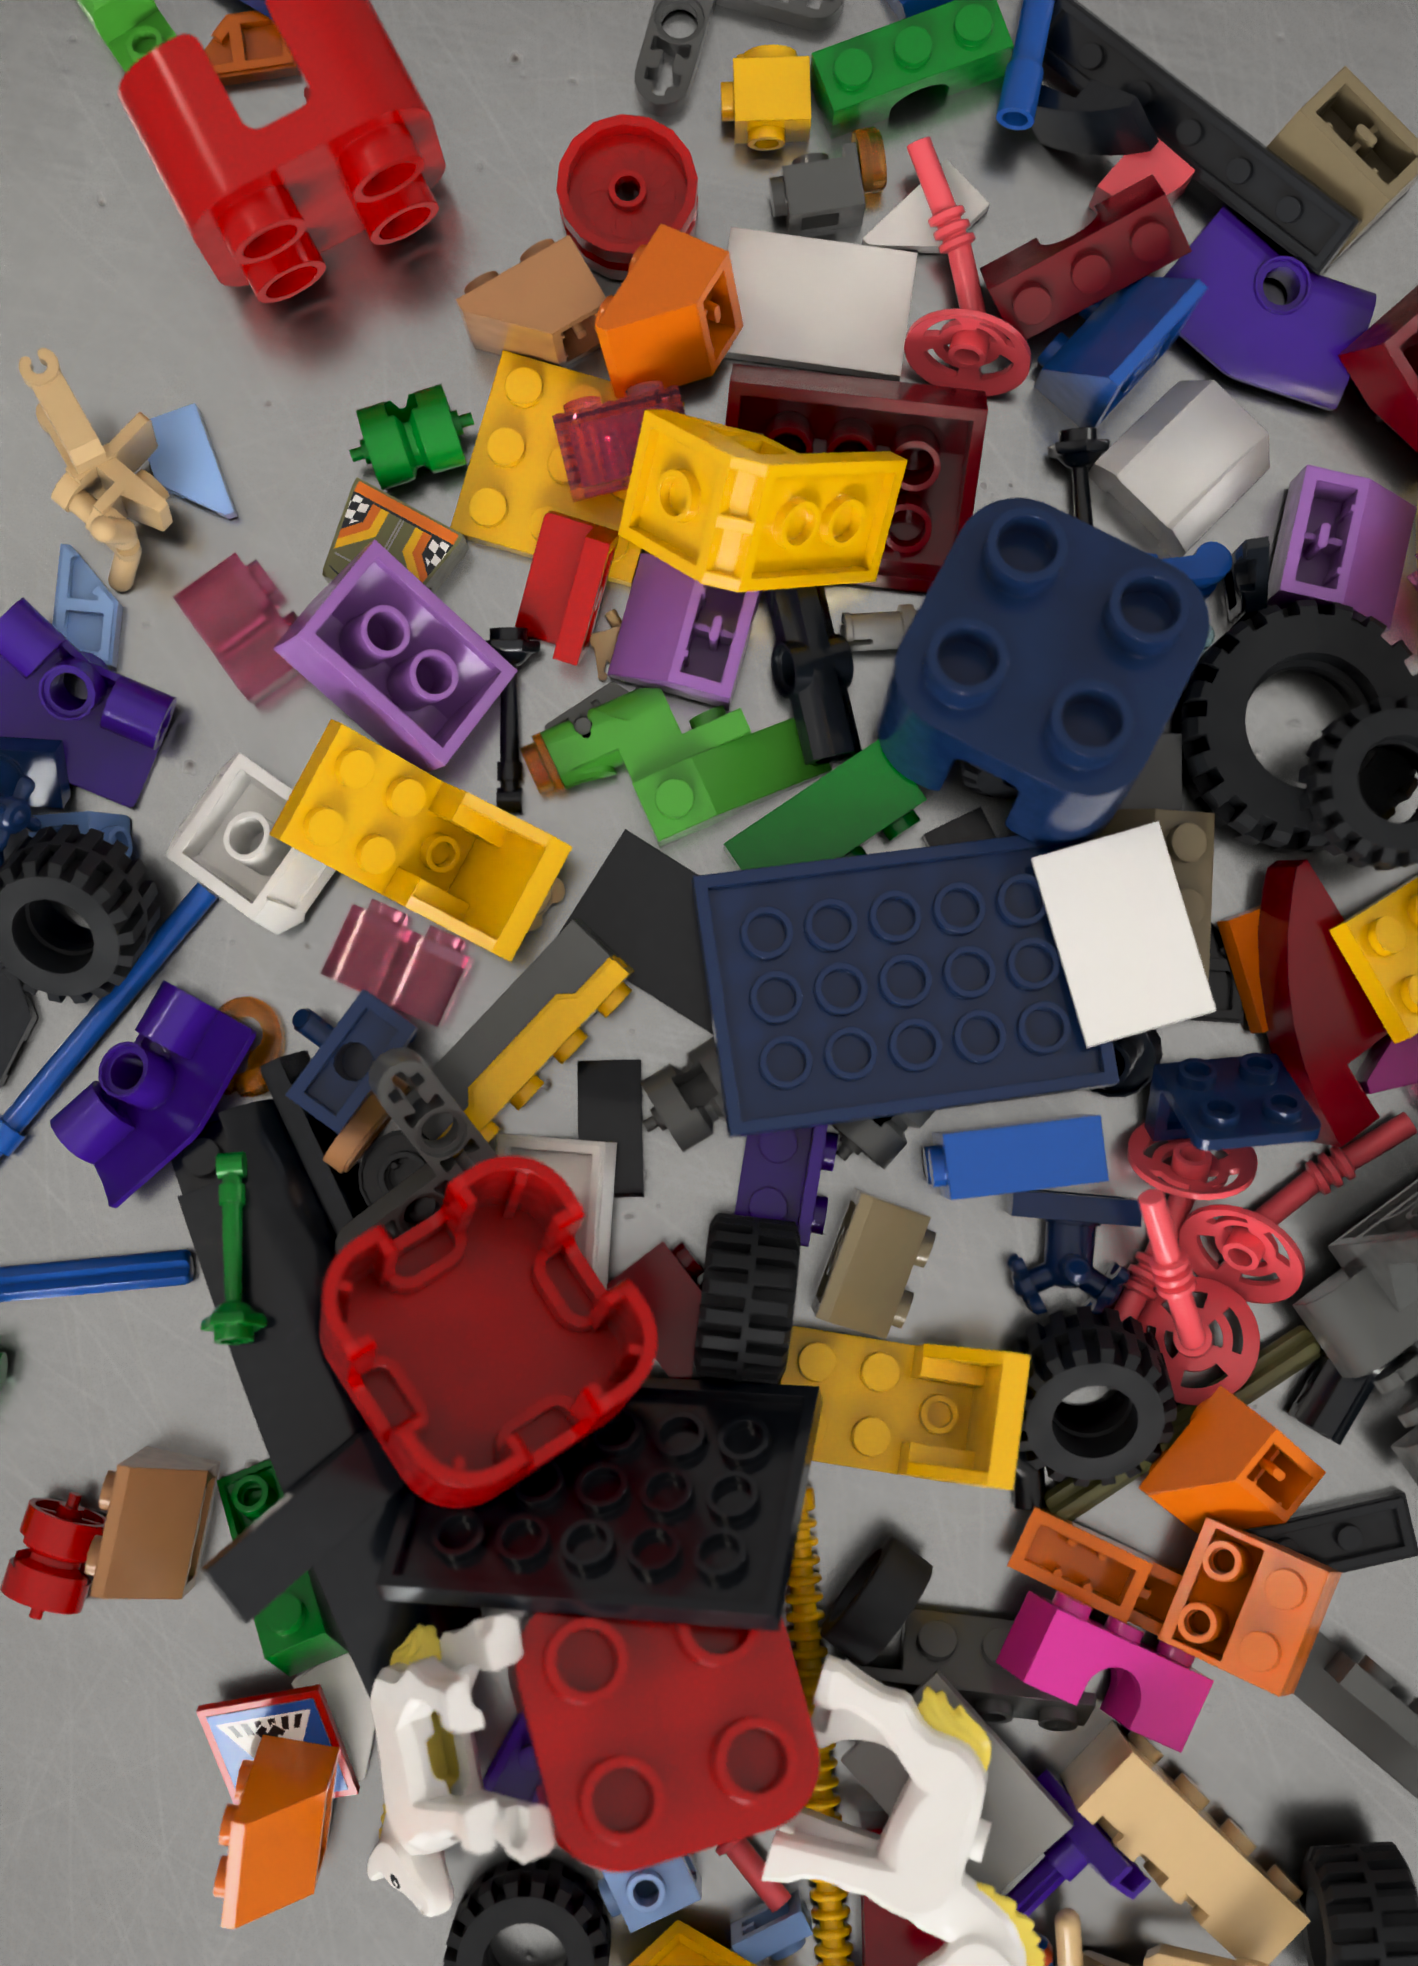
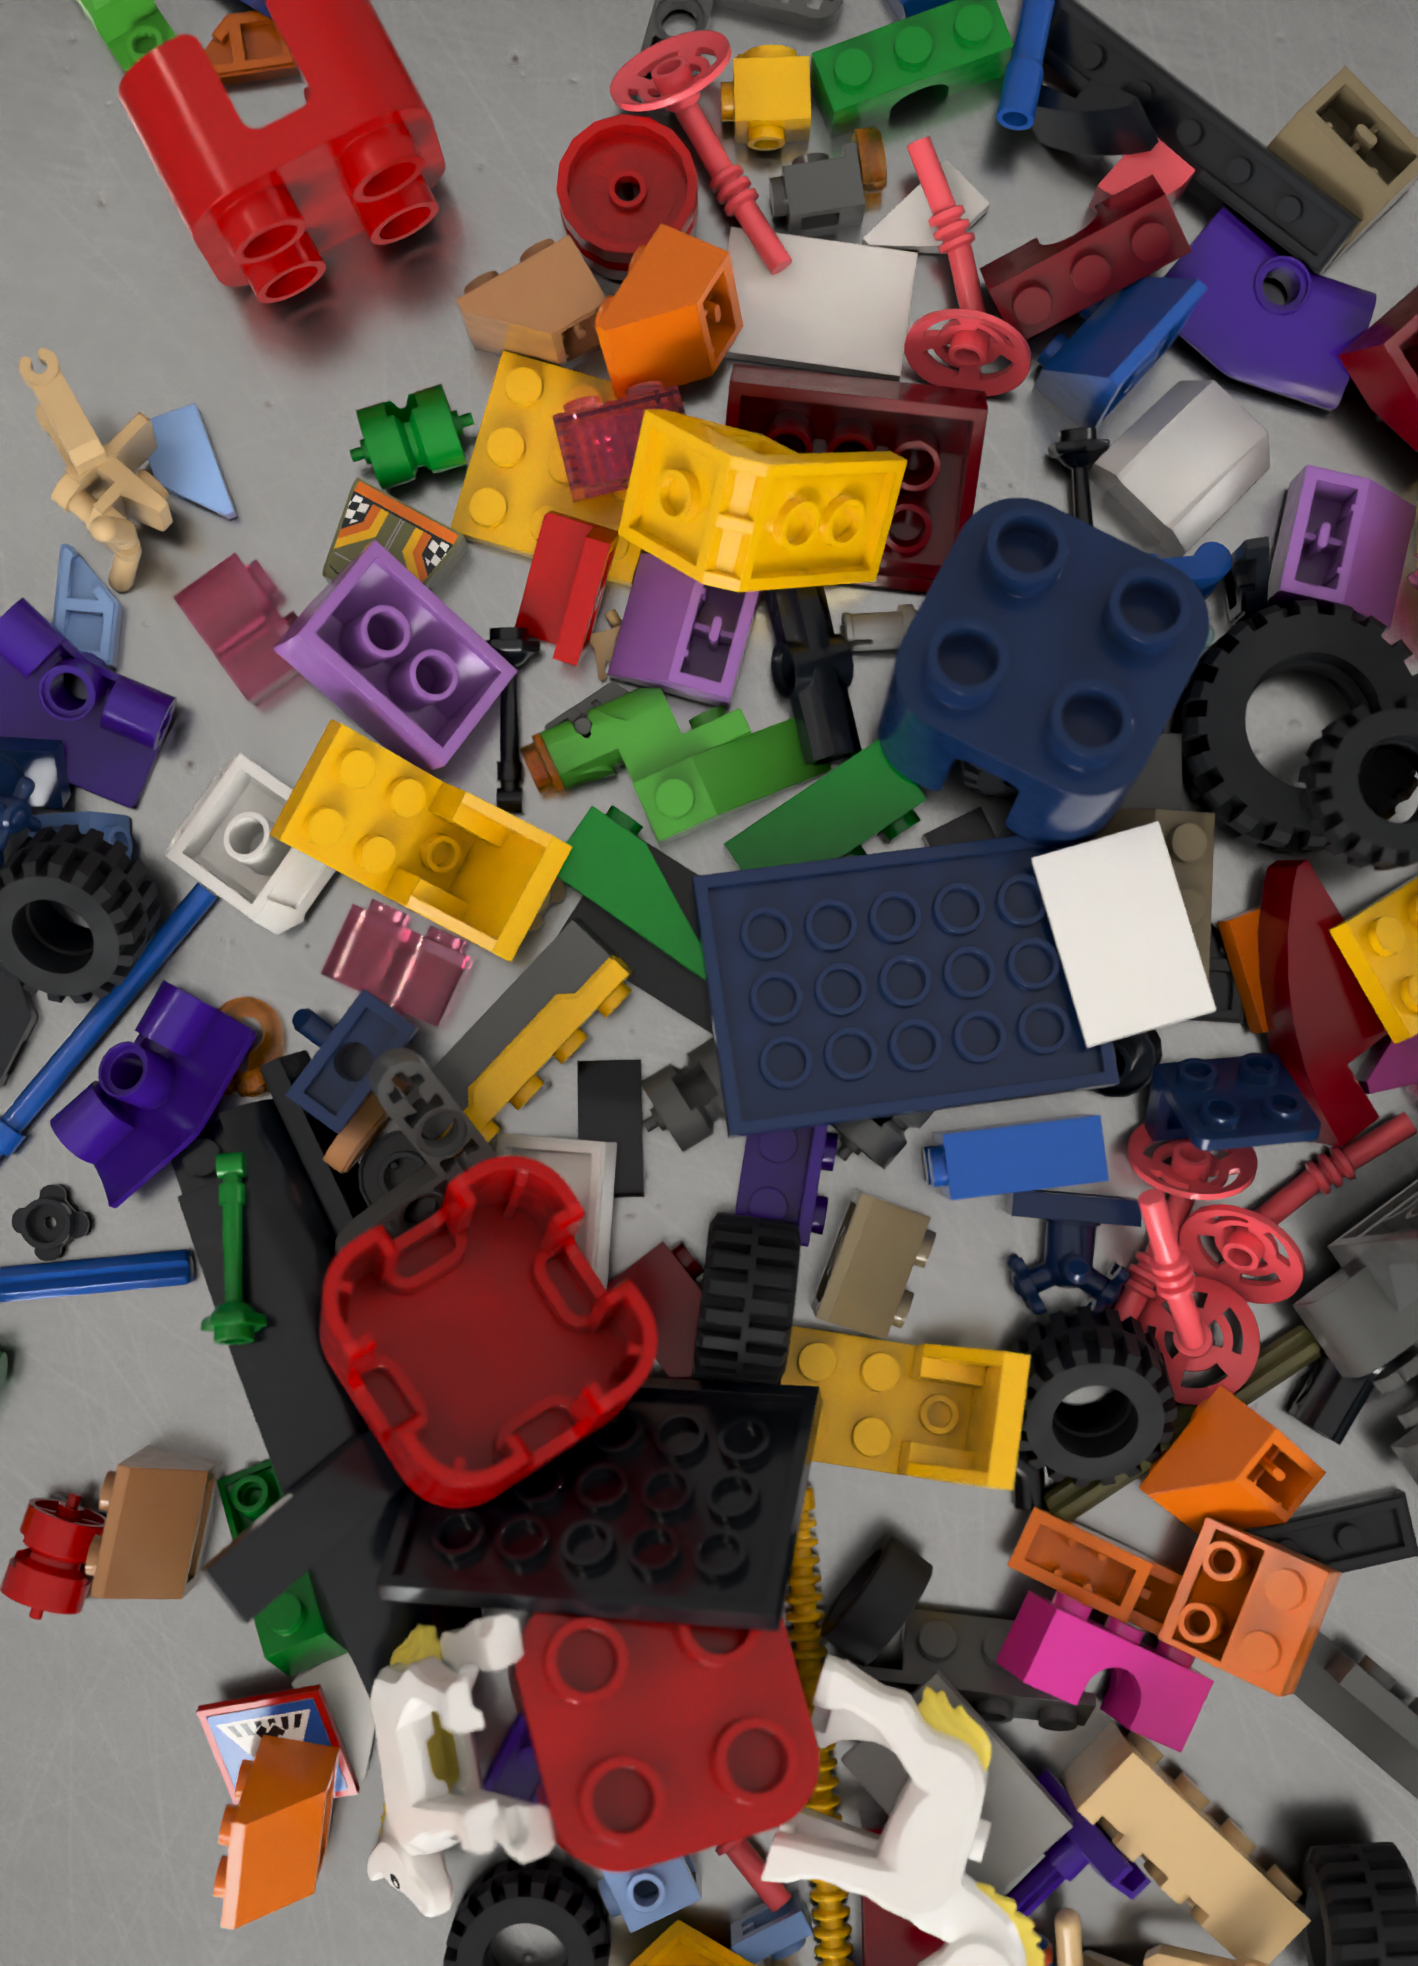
none -> black plate [12,1184,89,1261]
none -> green slope [557,805,706,982]
none -> coral dish [610,30,792,275]

